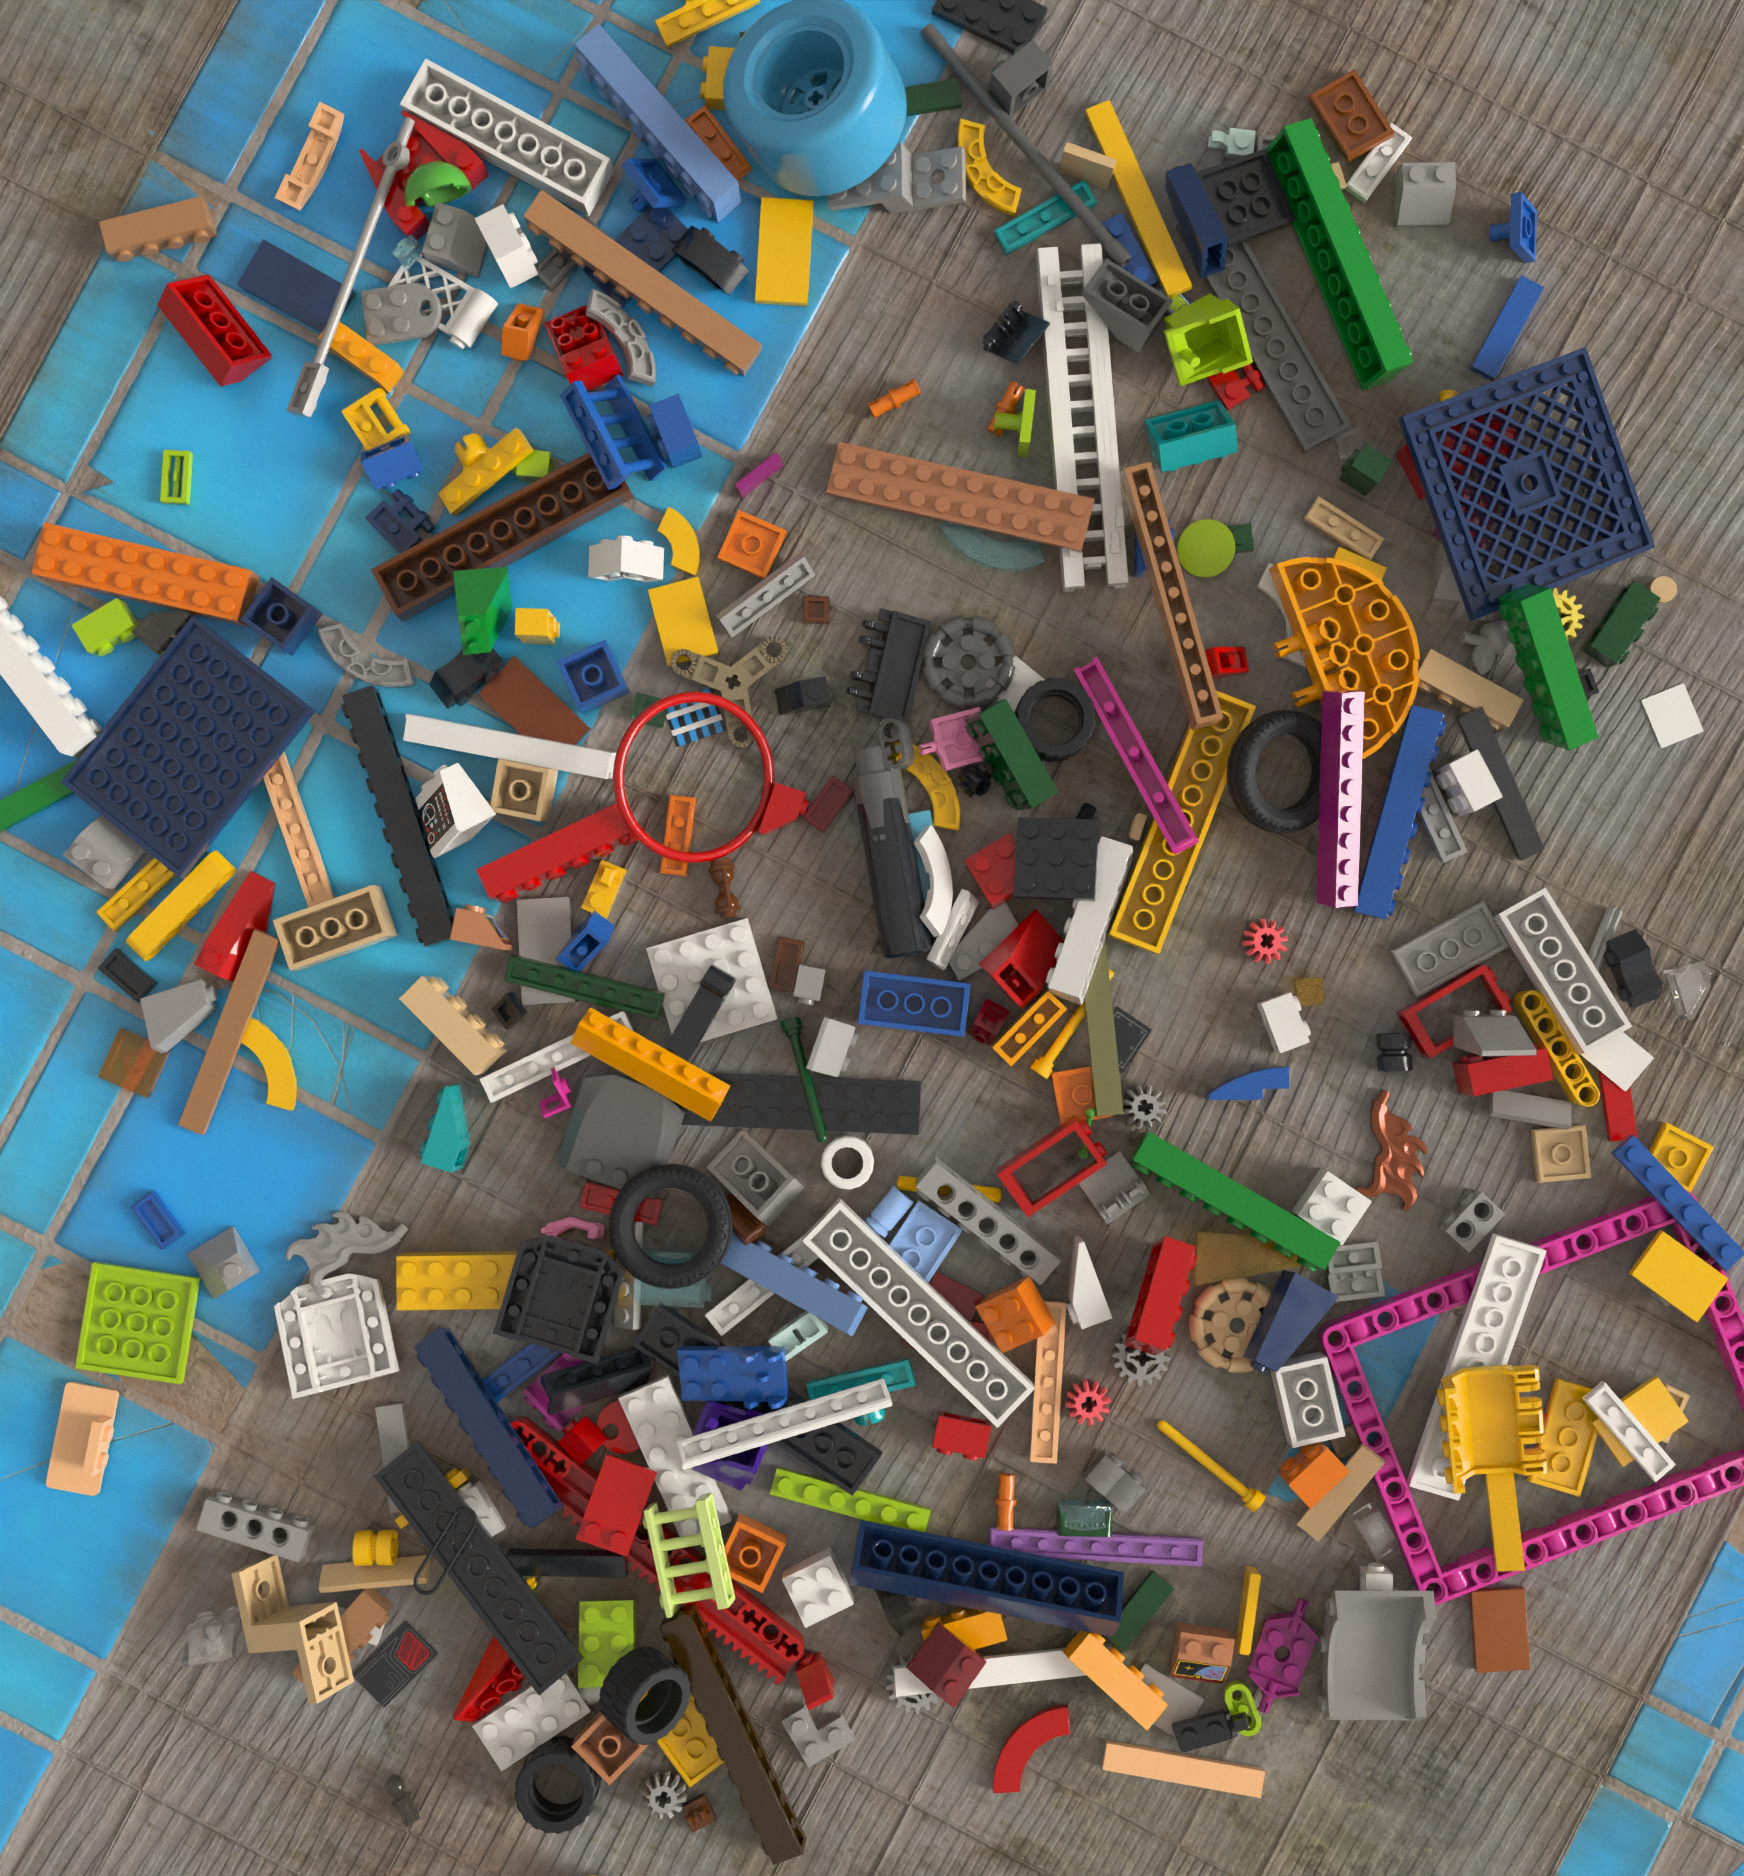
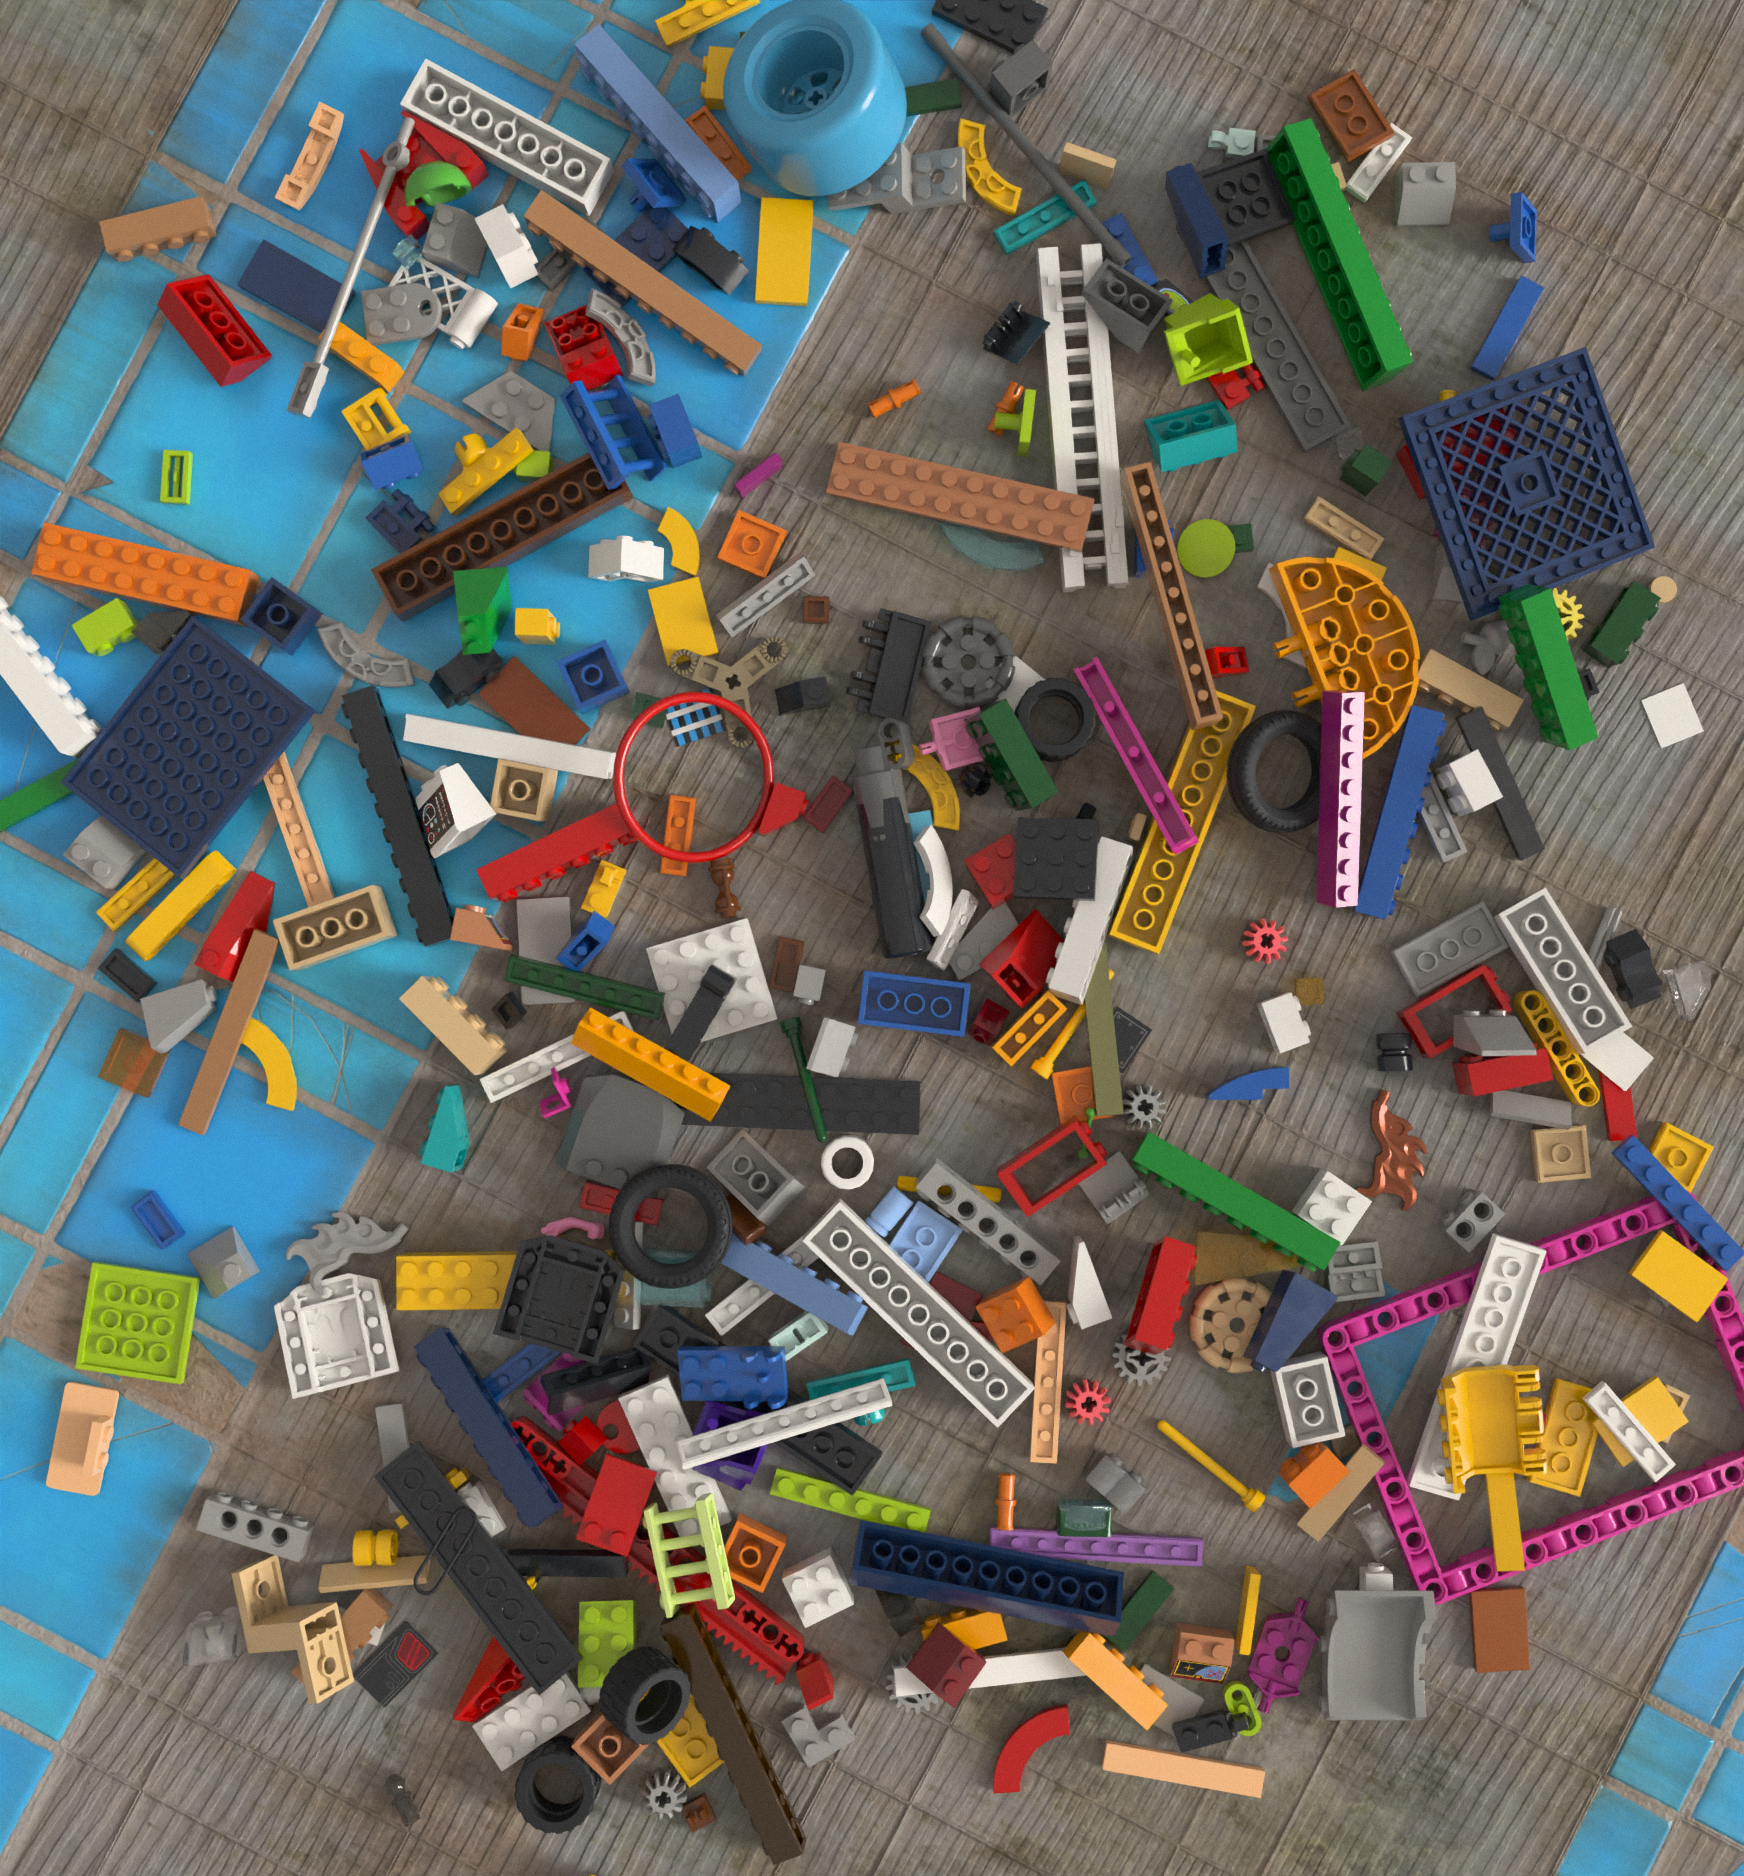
red brick [932,1410,991,1460] -> none
yellow tile [1085,100,1192,298] -> none
none -> light grey wing [462,371,556,453]

